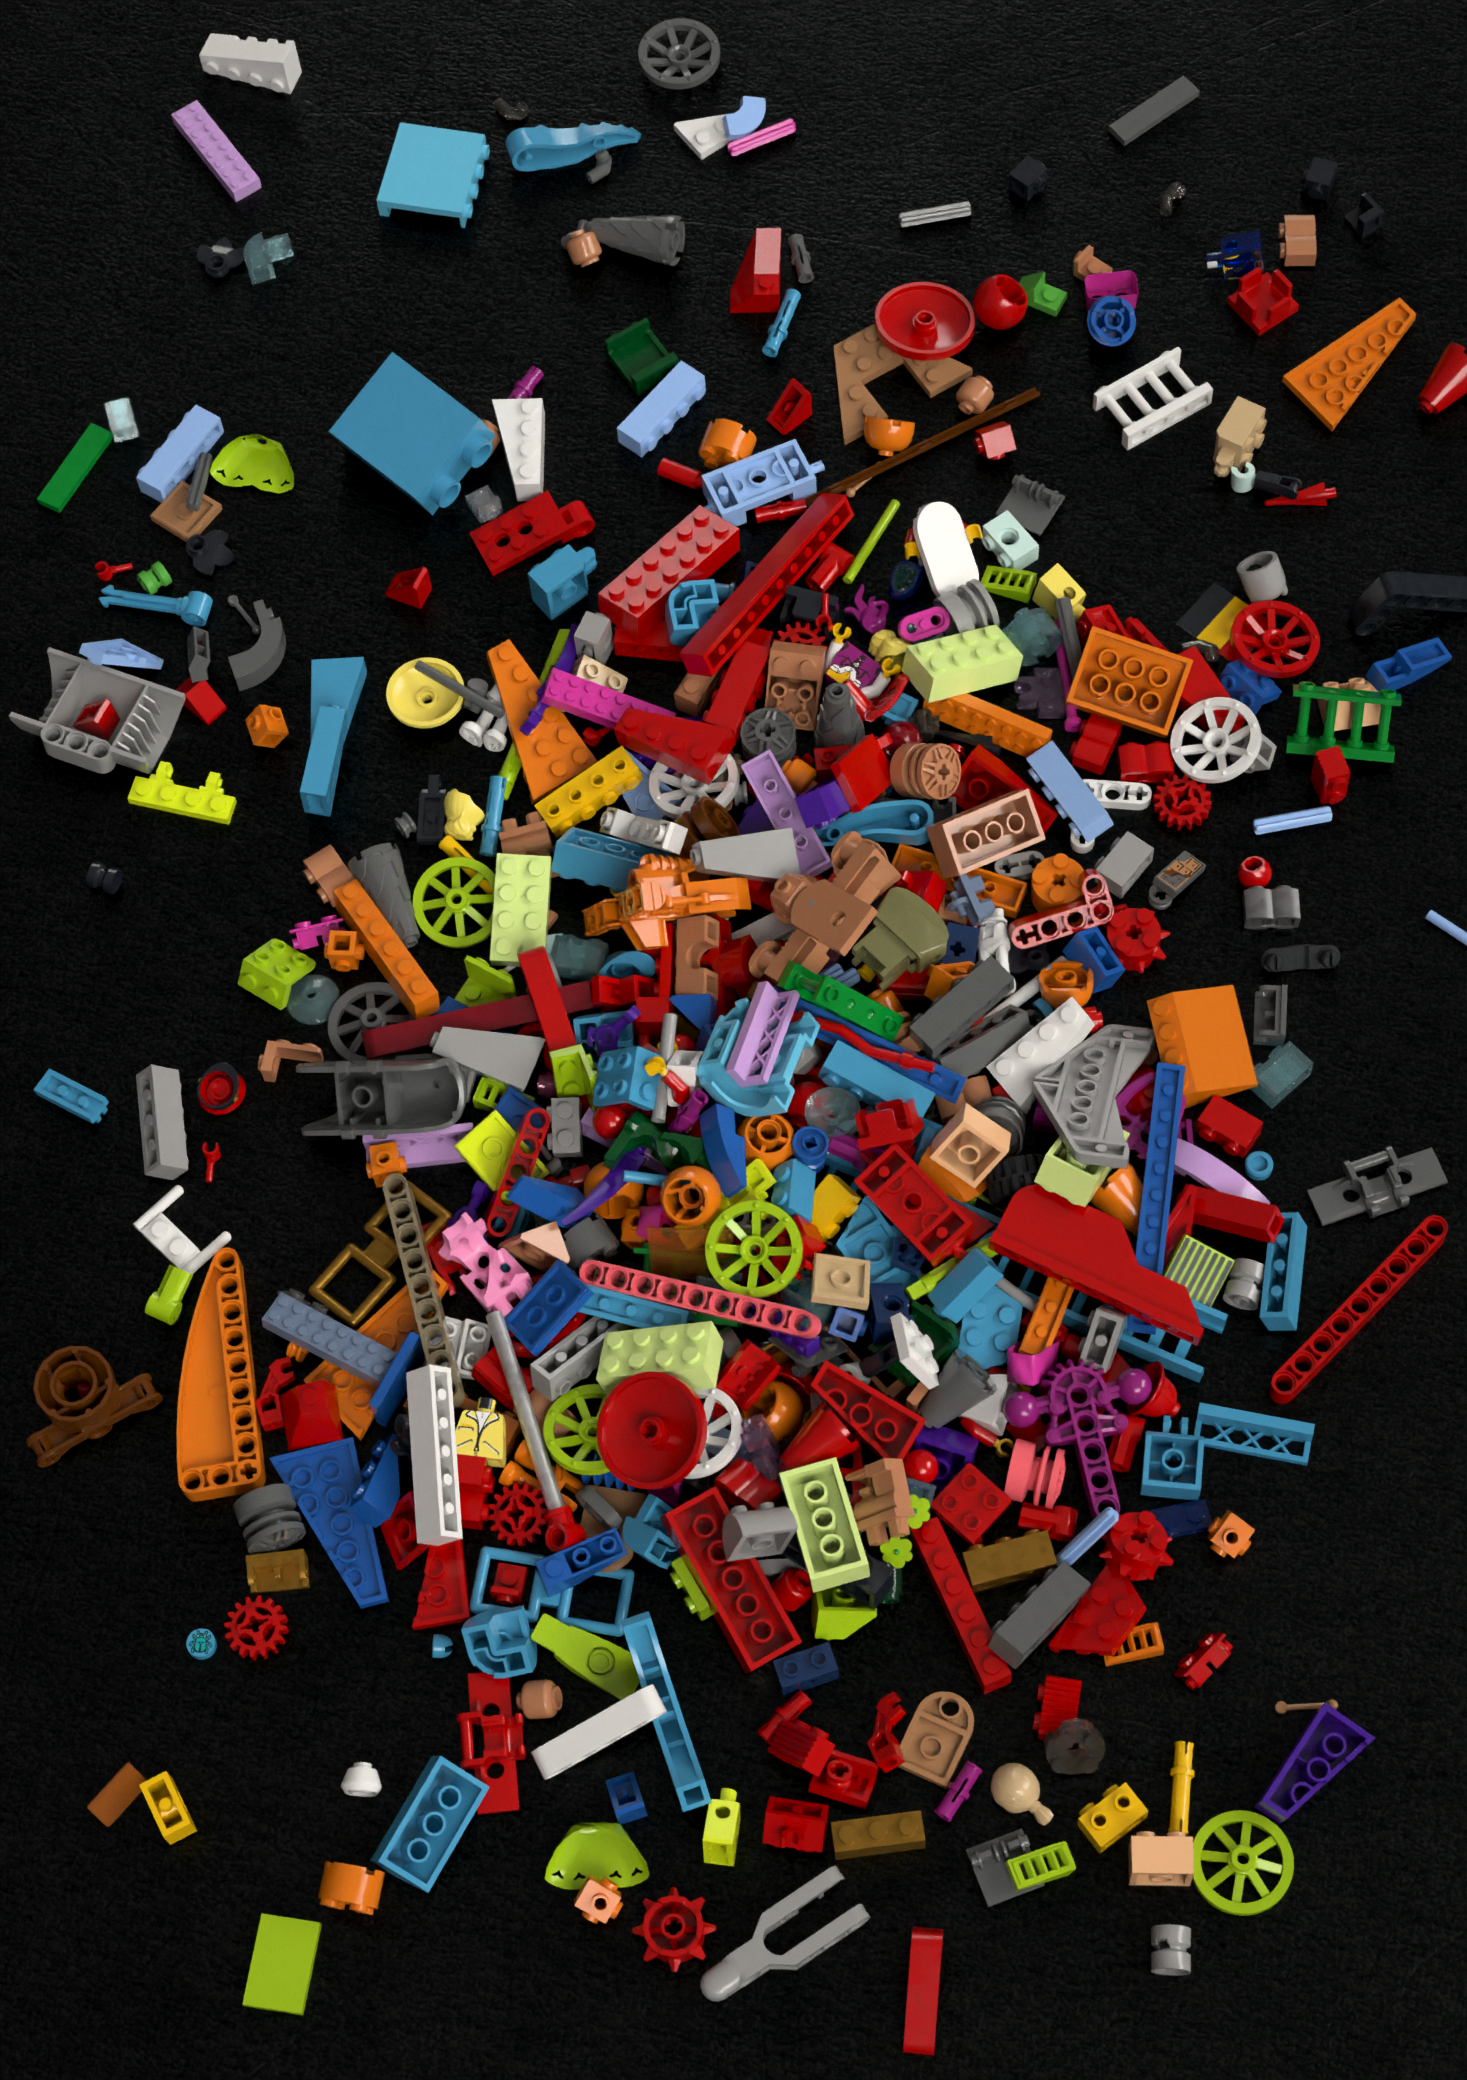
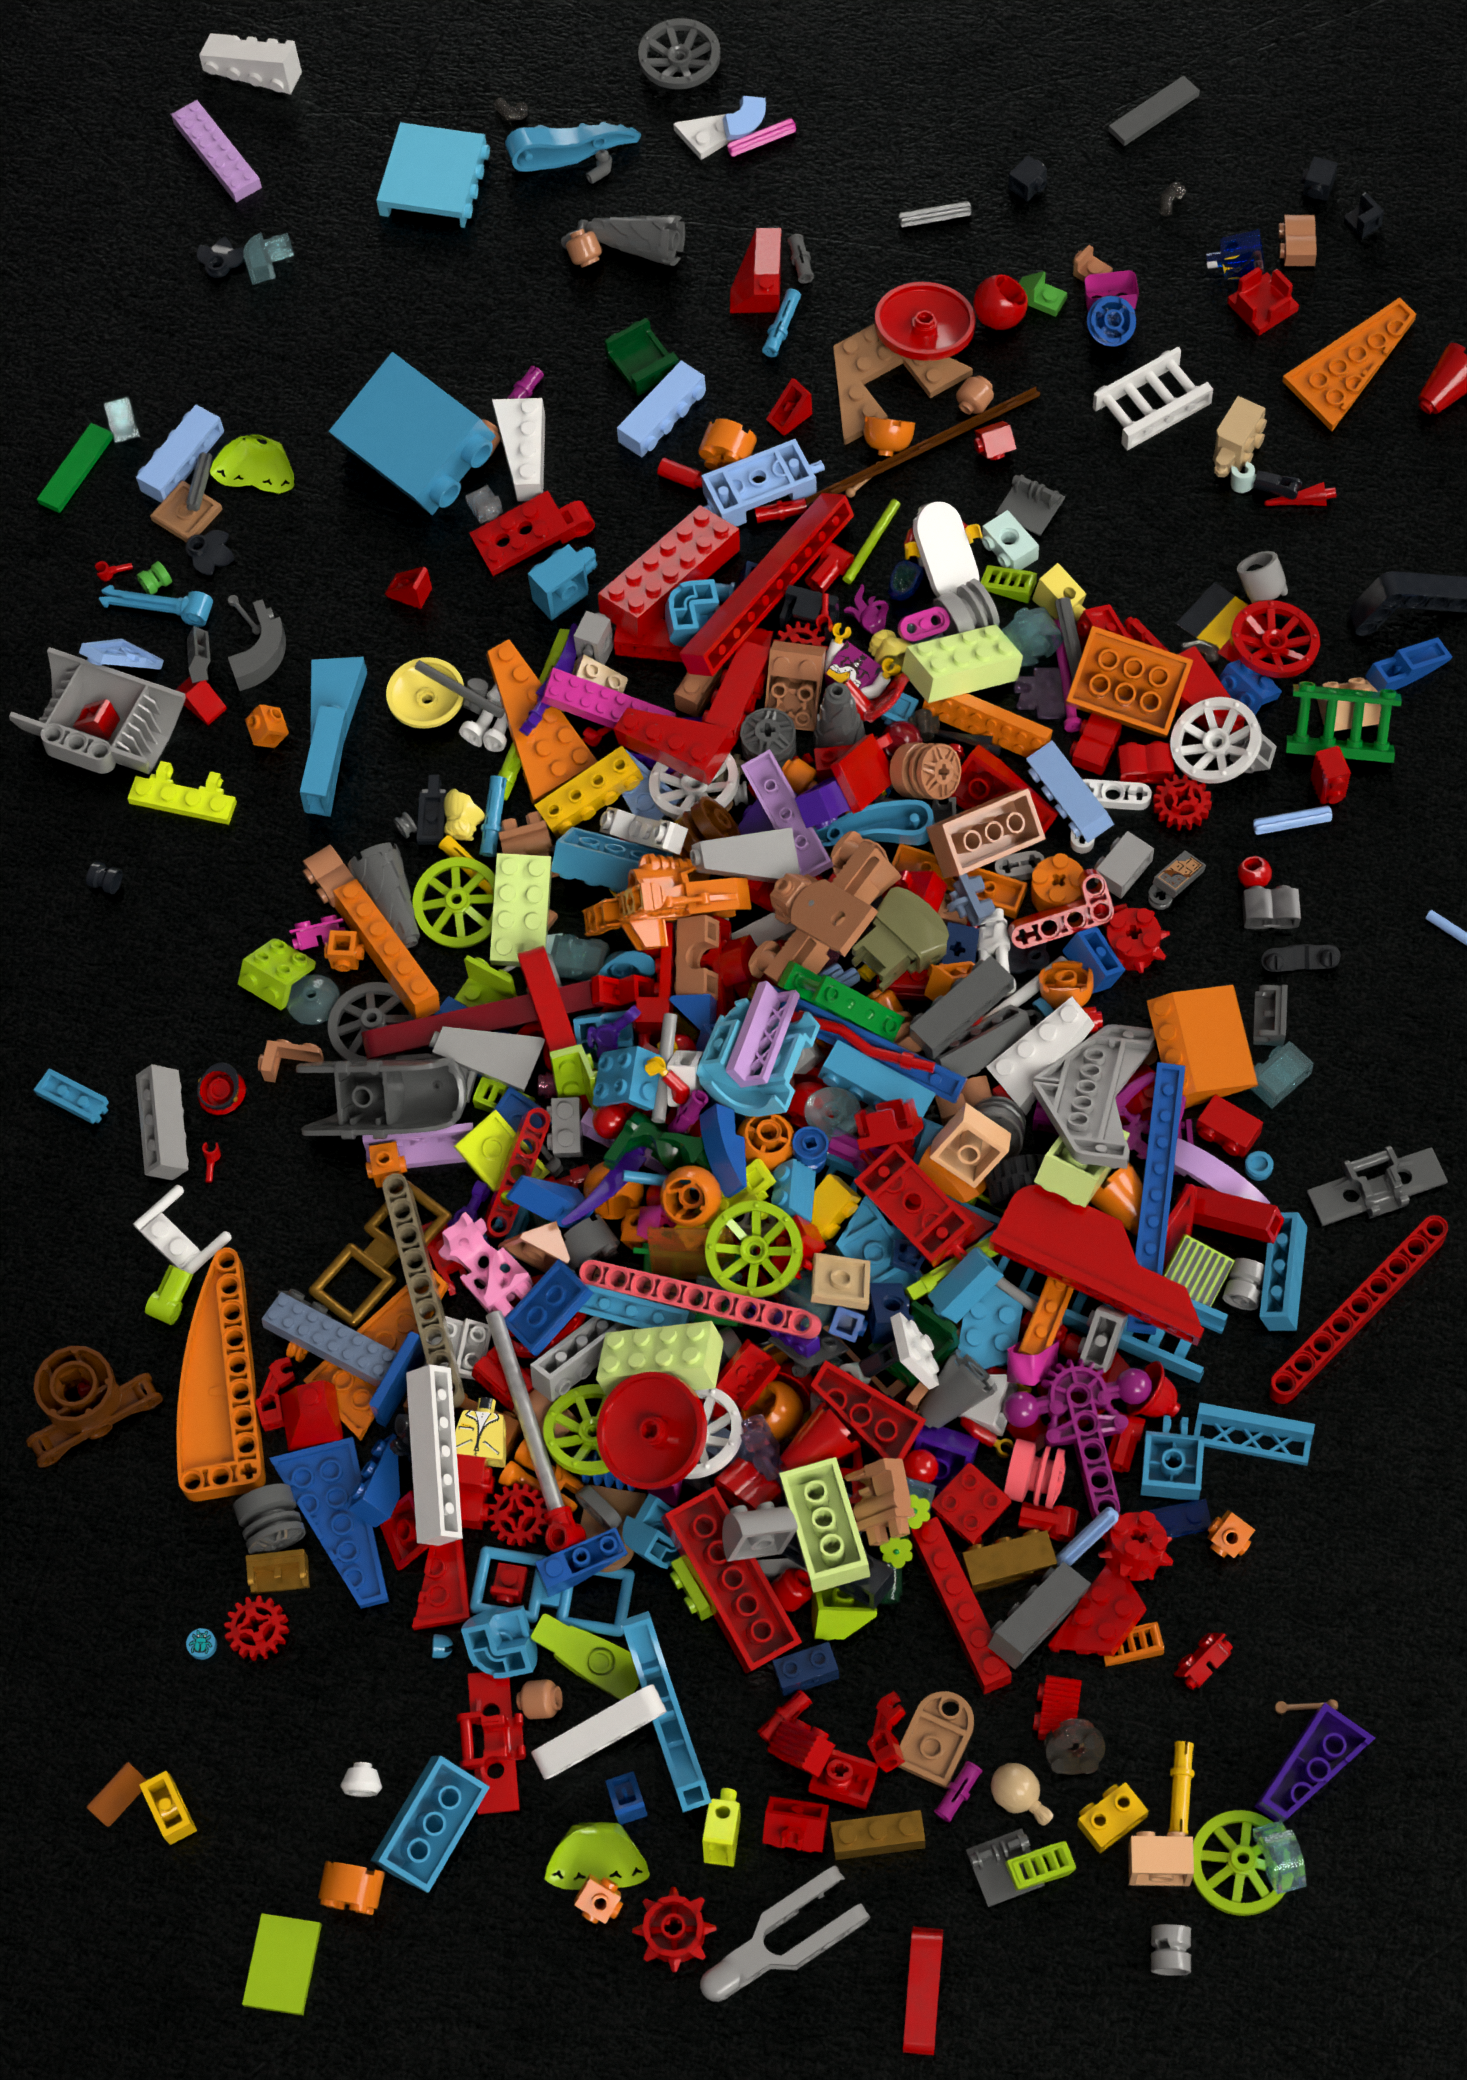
none -> clear light blue brick [1253,1821,1306,1894]

